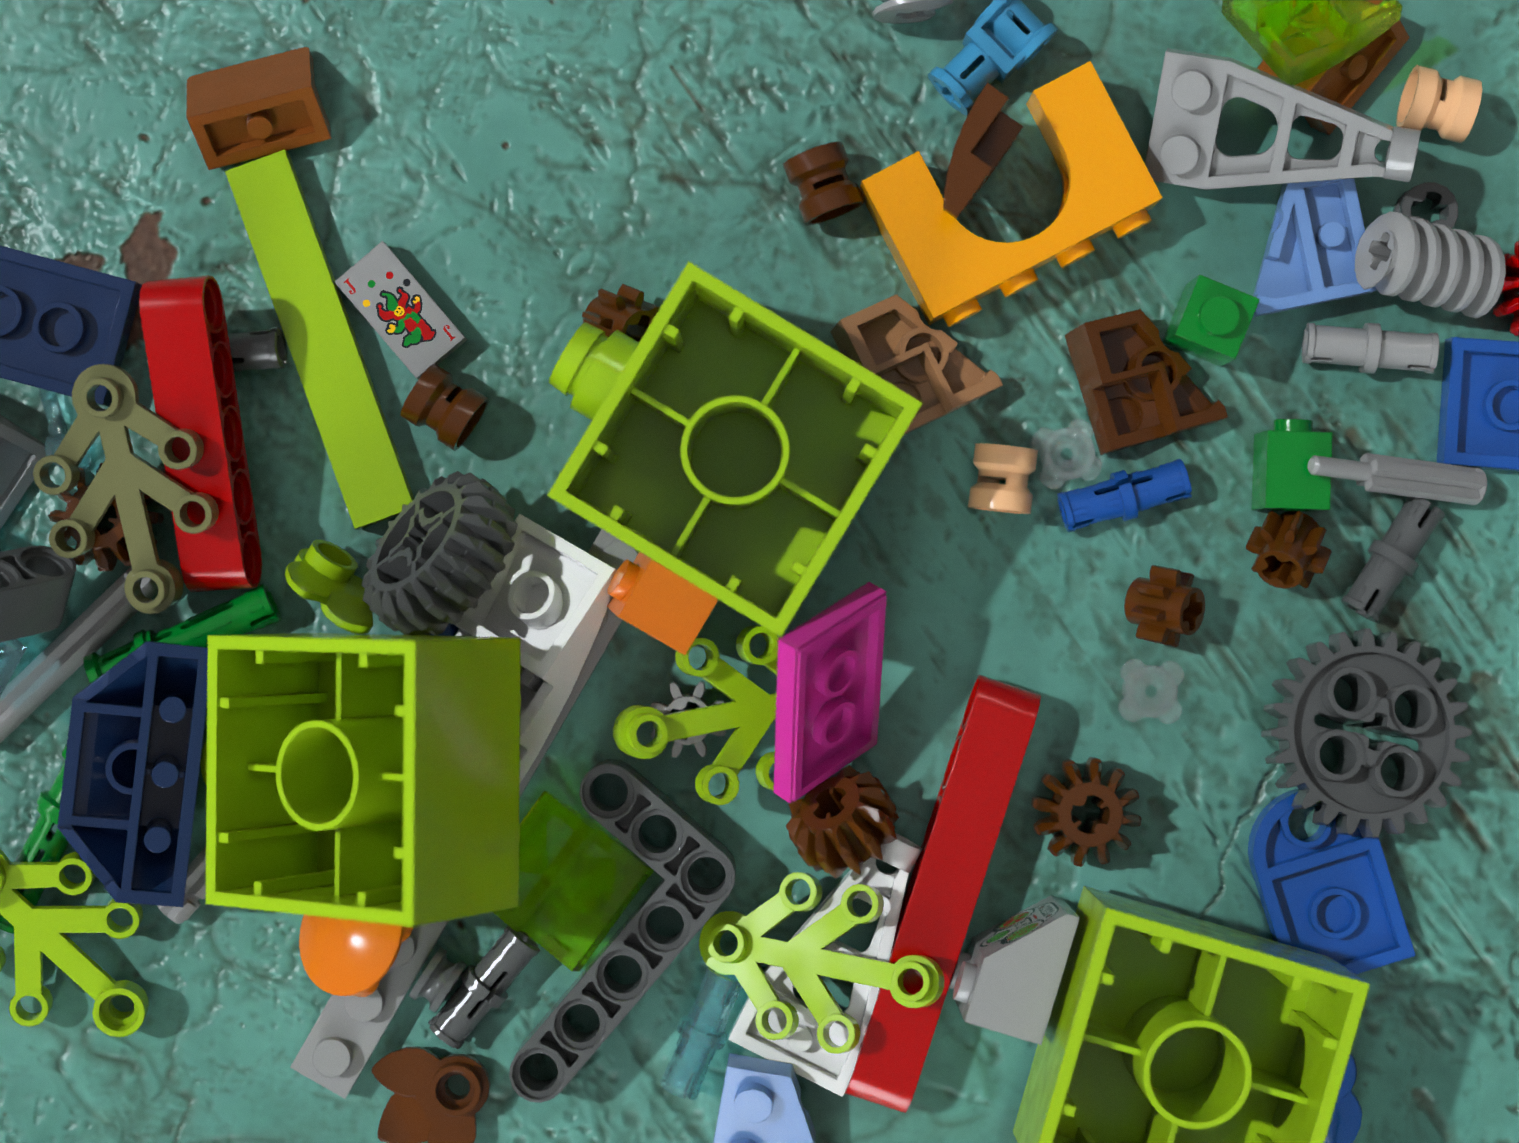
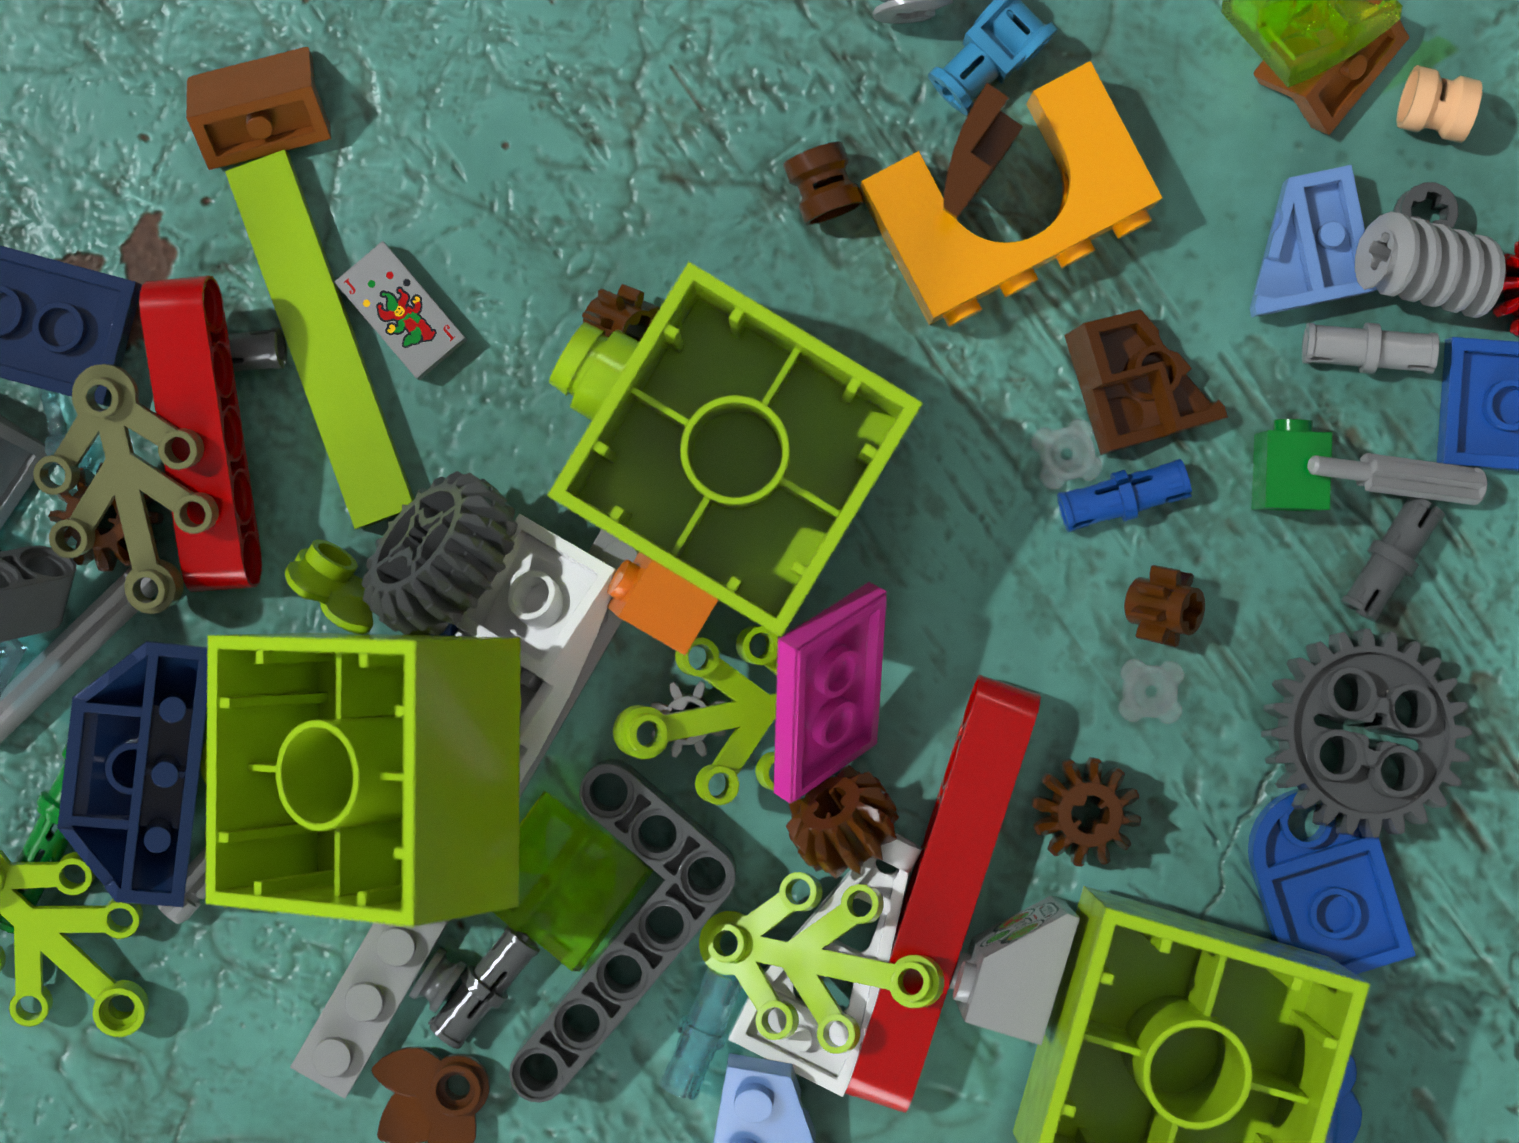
green pin [83,583,281,684] -> none
orange dish [299,915,413,997] -> none
reddish brown wheel [400,363,489,451] -> none
medium nougat slope [830,294,1003,436] -> none
light nougat wheel [968,443,1038,514] -> none
light grey plate [1145,48,1421,190] -> none
green brick [1162,275,1260,367] -> none
reddish brown gear [1245,511,1332,589] -> none

